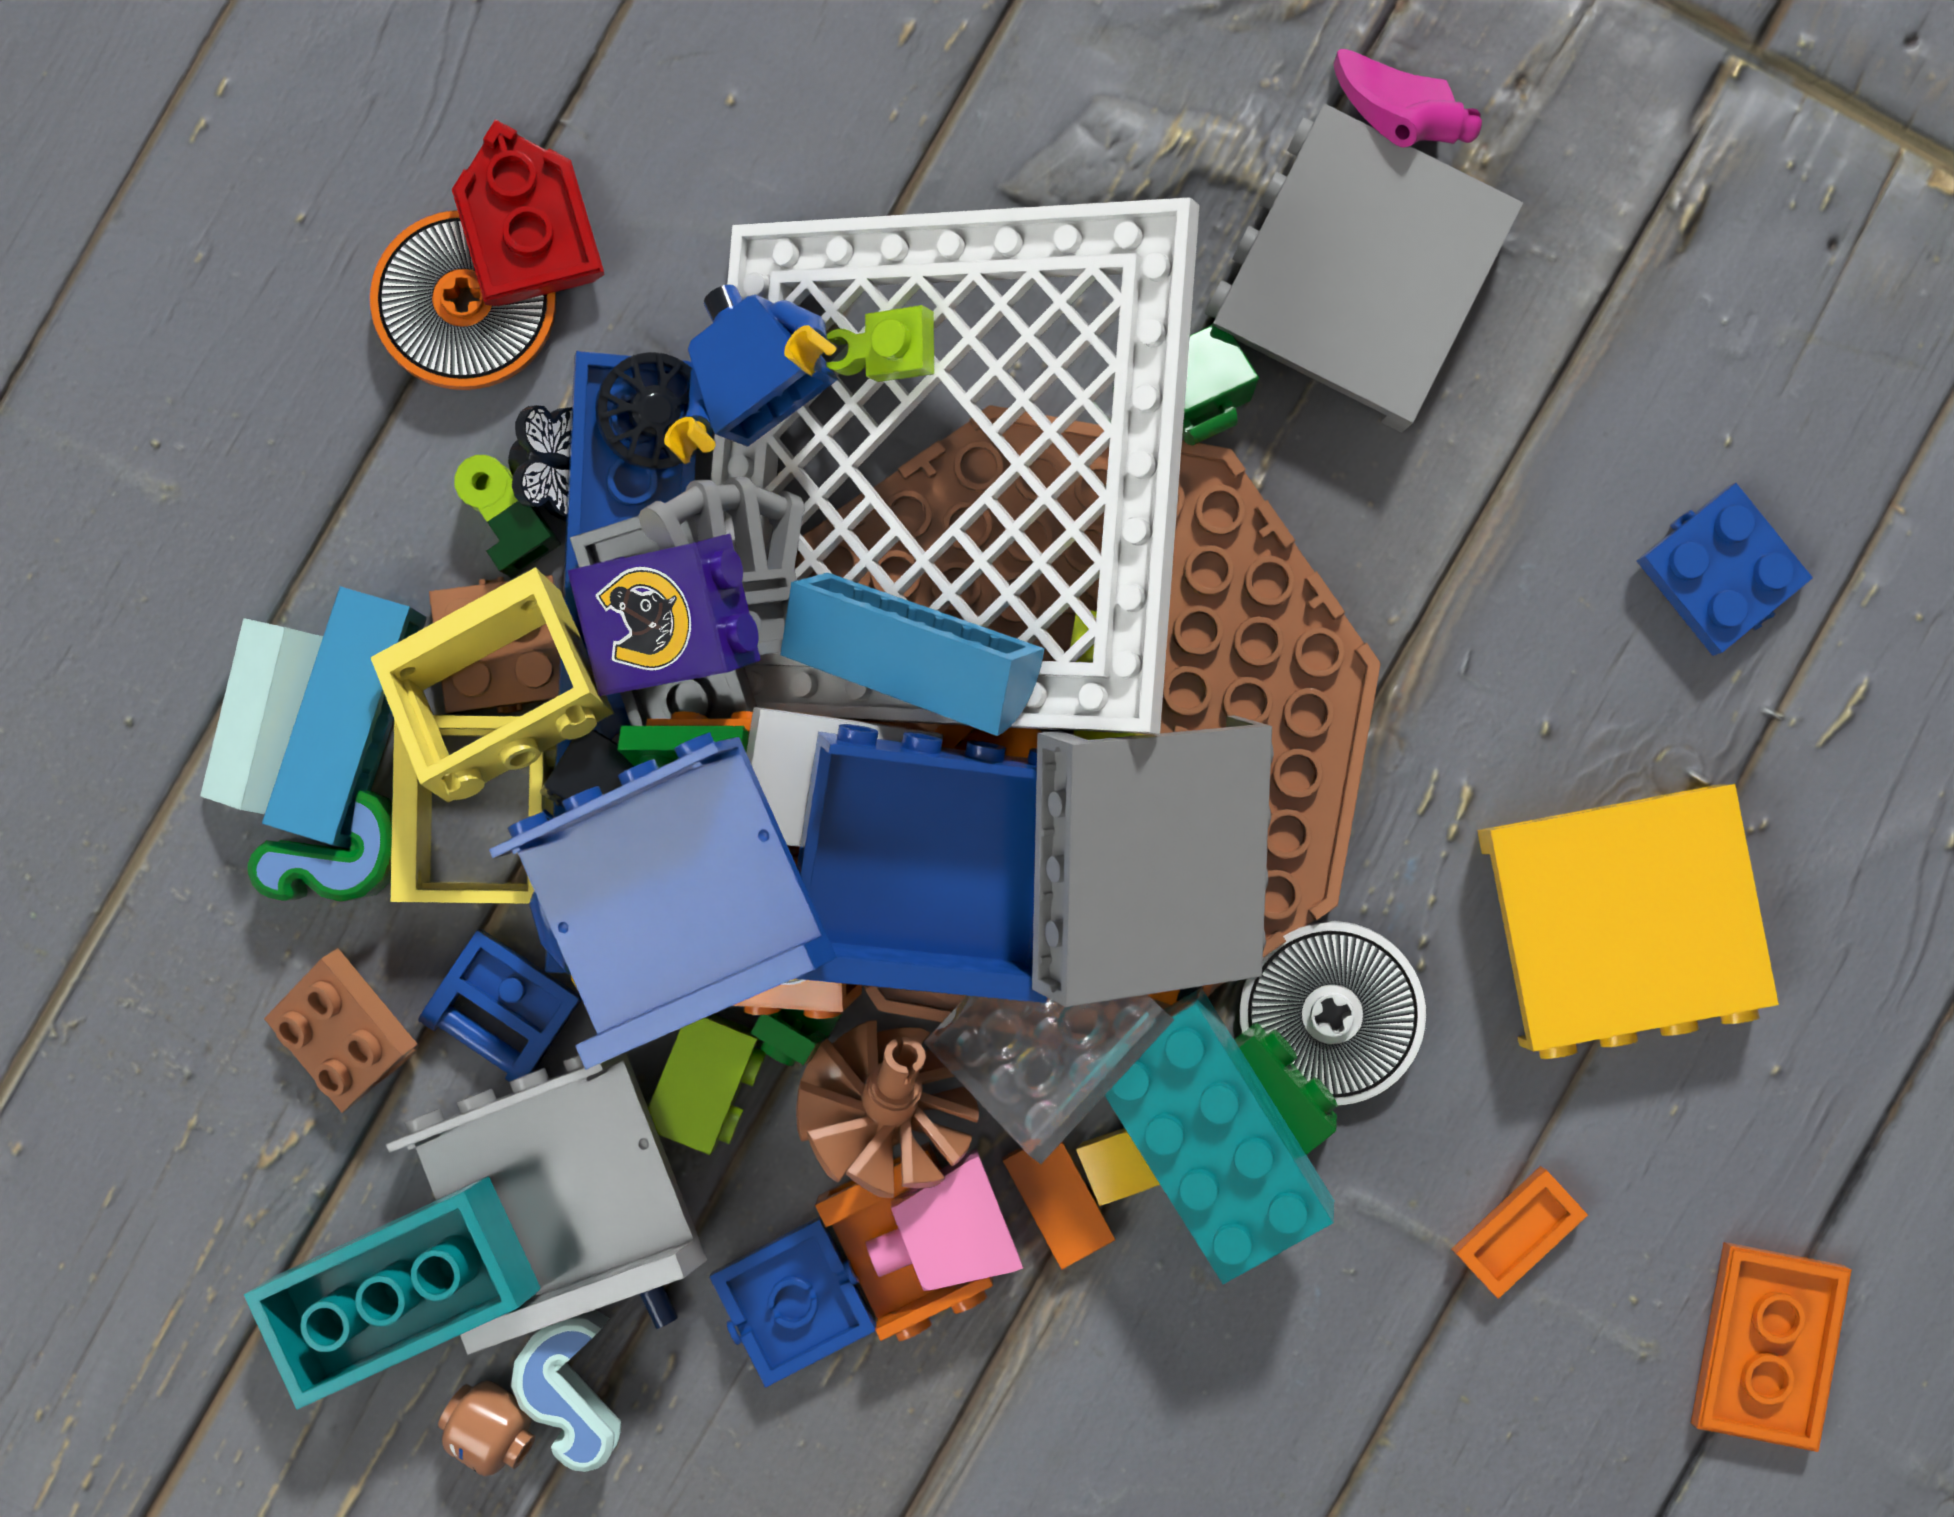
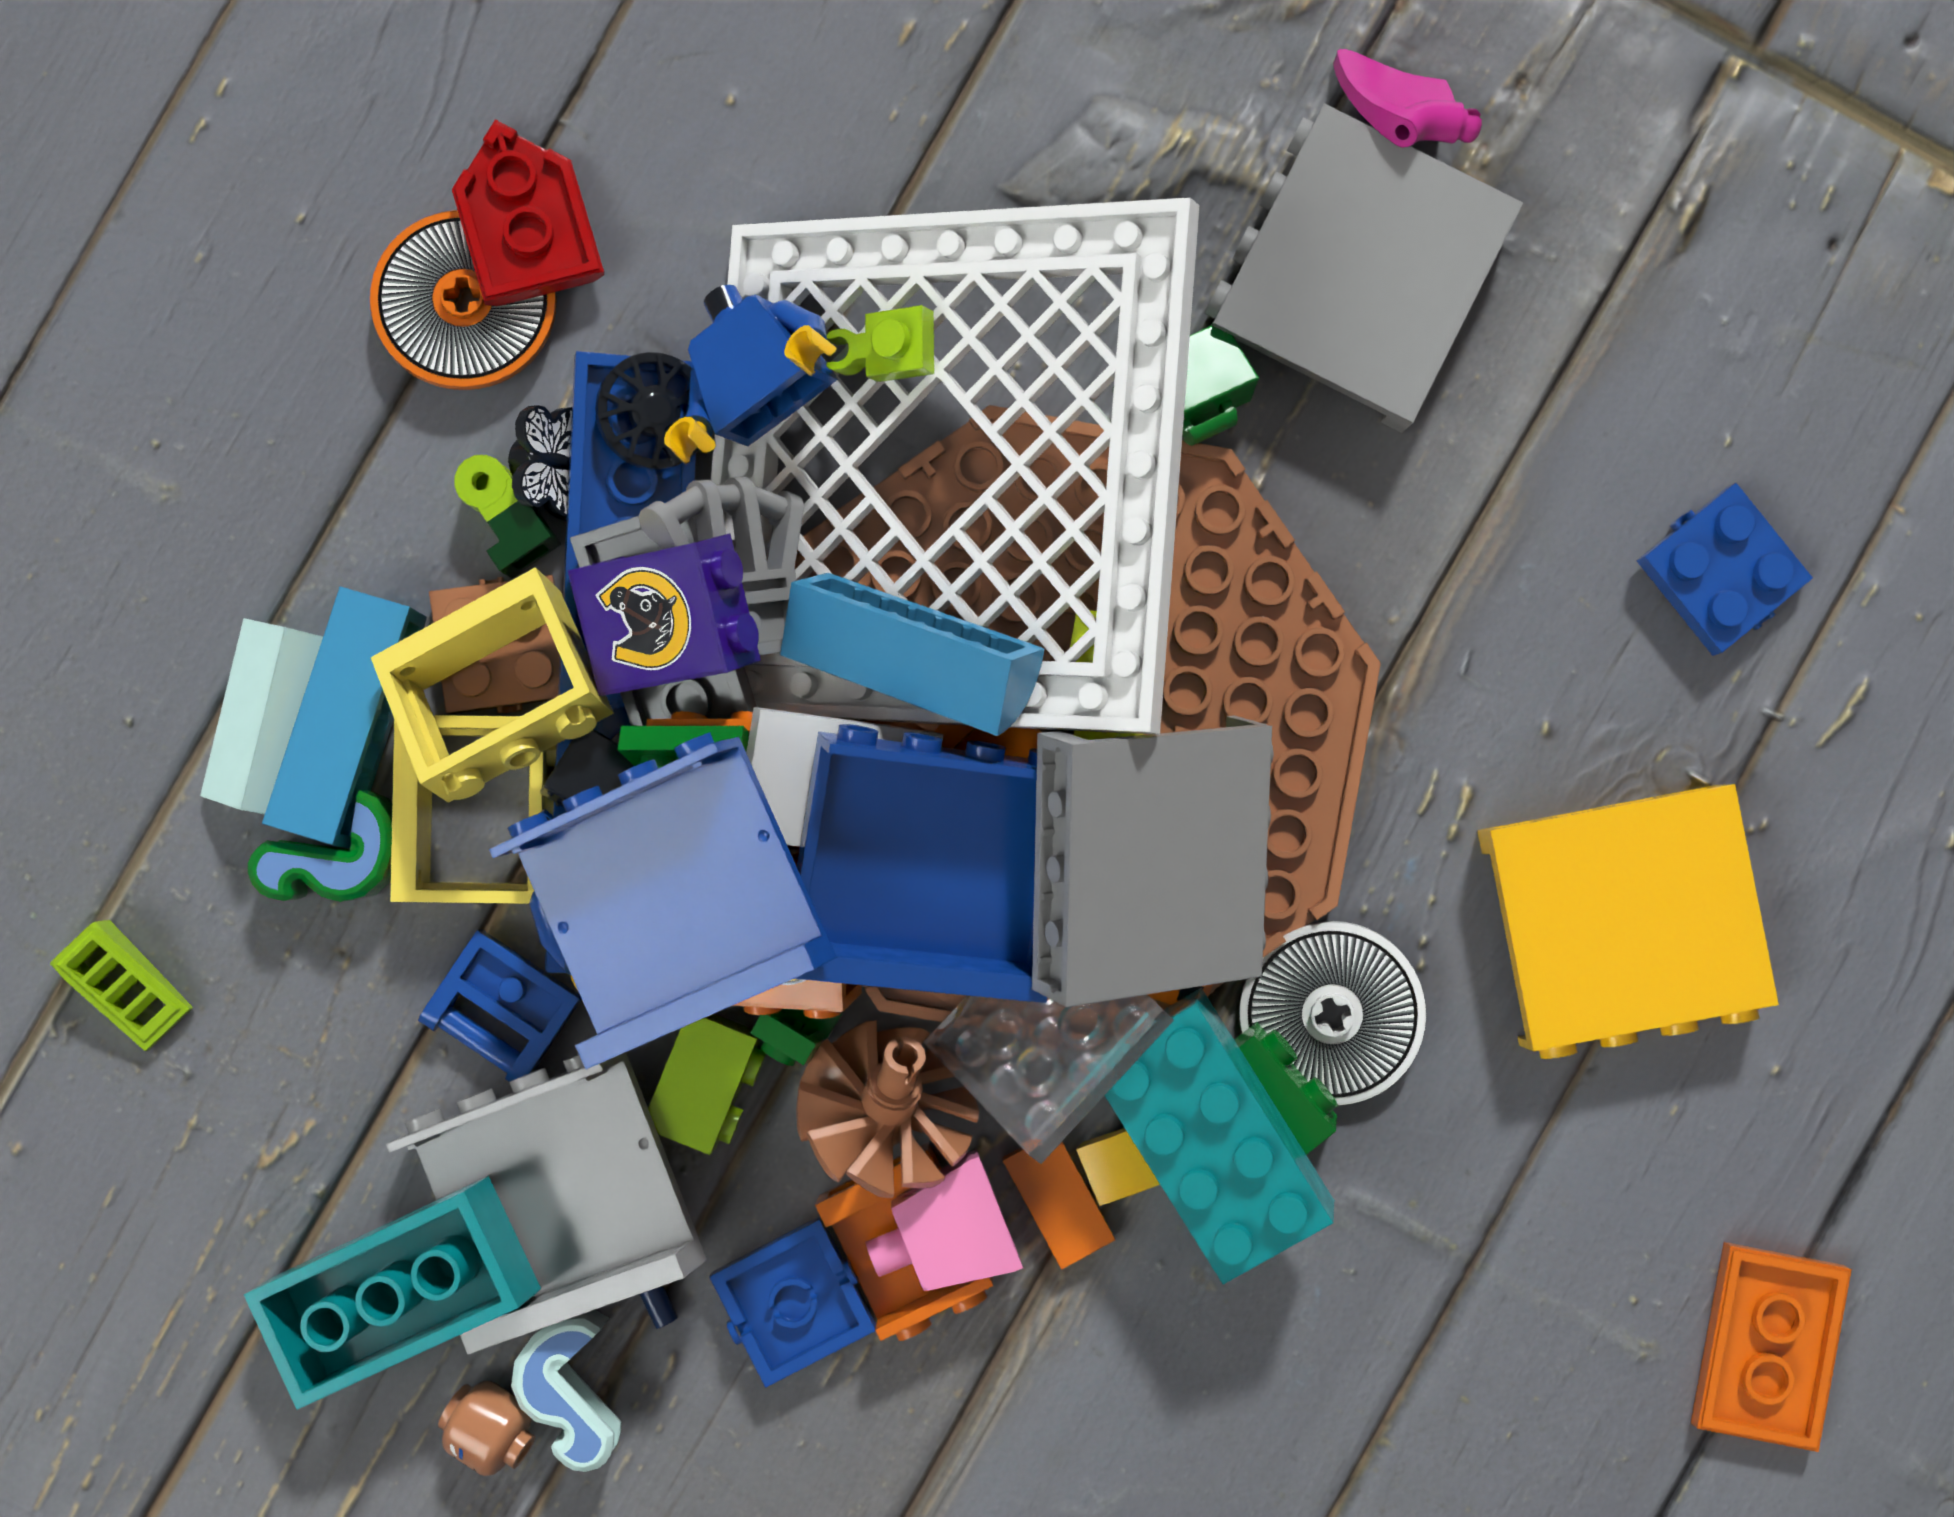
nougat plate [264,948,418,1113] -> none
orange tile [1451,1166,1588,1299] -> none
none -> lime slope [50,920,193,1051]

